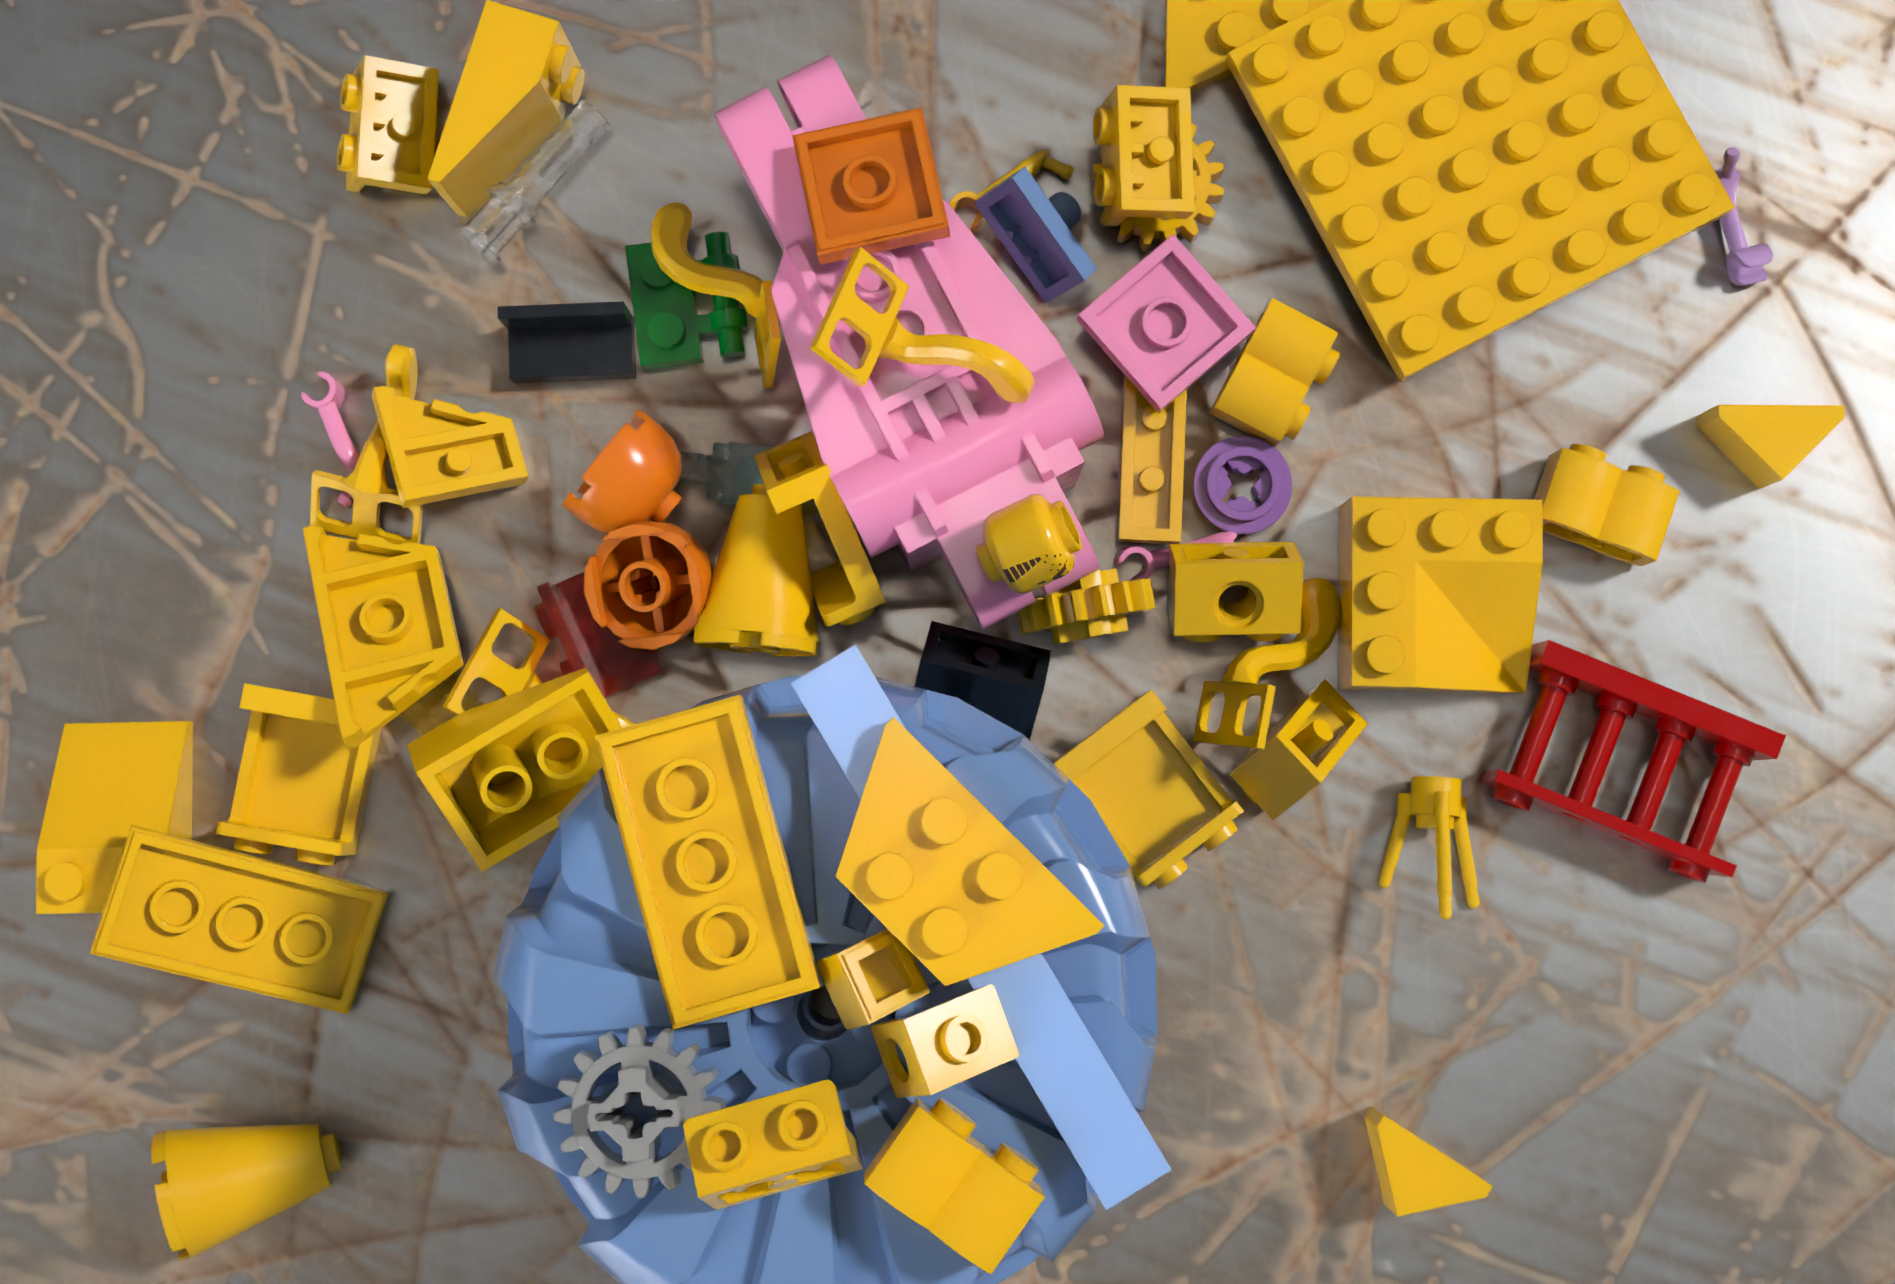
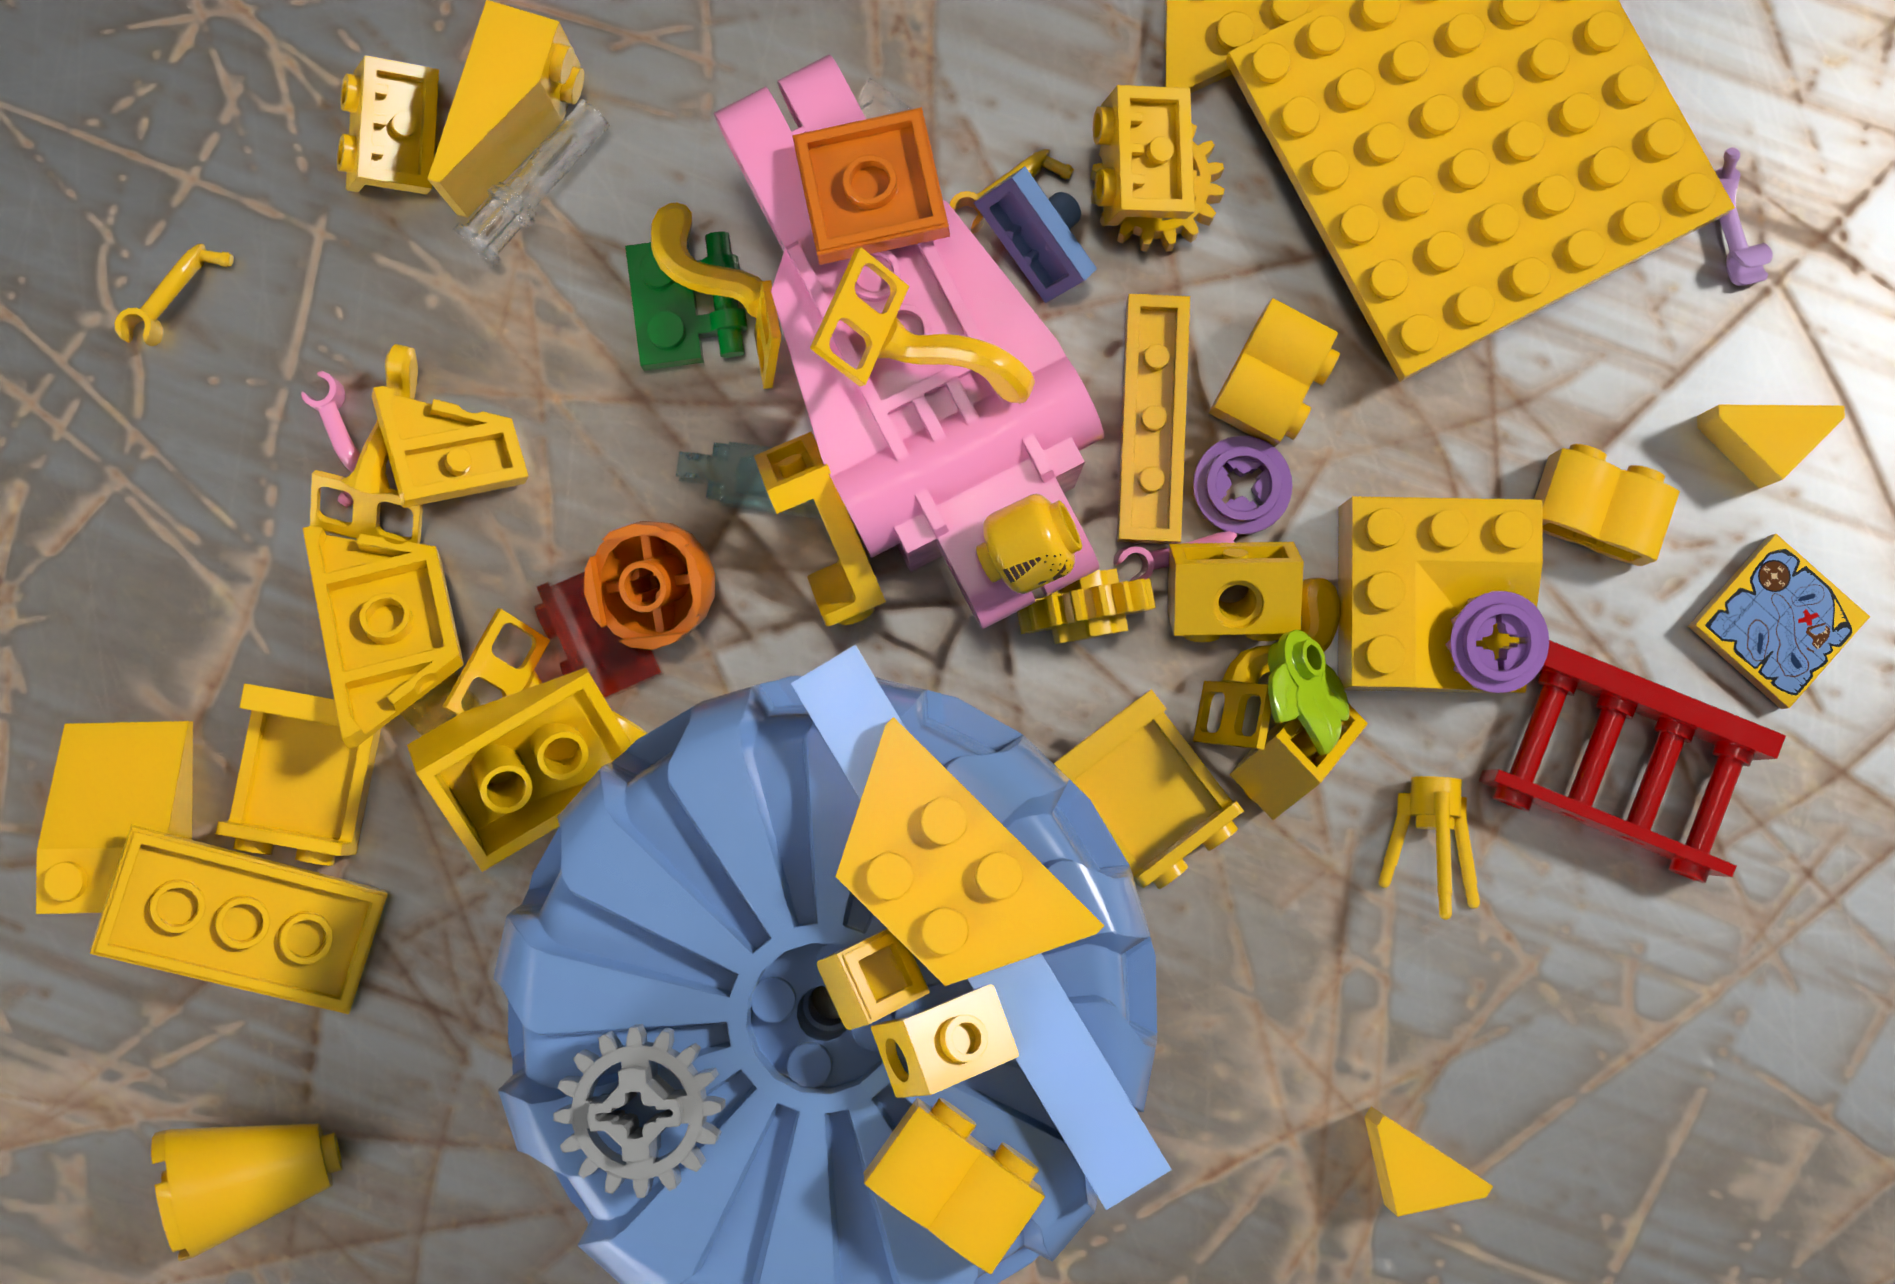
black panel [498,301,636,384] -> none
orange cylinder [562,409,682,533] -> none
yellow tile [594,695,822,1030] -> none
yellow bracket [683,1080,863,1210] -> none
yellow cone [693,484,819,658] -> none
black panel [914,621,1052,741] -> none
bright pink plate [1077,234,1256,413] -> none
none -> yellow piece [114,243,234,346]
none -> lime plate [1268,630,1349,756]
none -> medium lavender gear [1446,591,1549,693]
none -> tile [1688,534,1870,709]

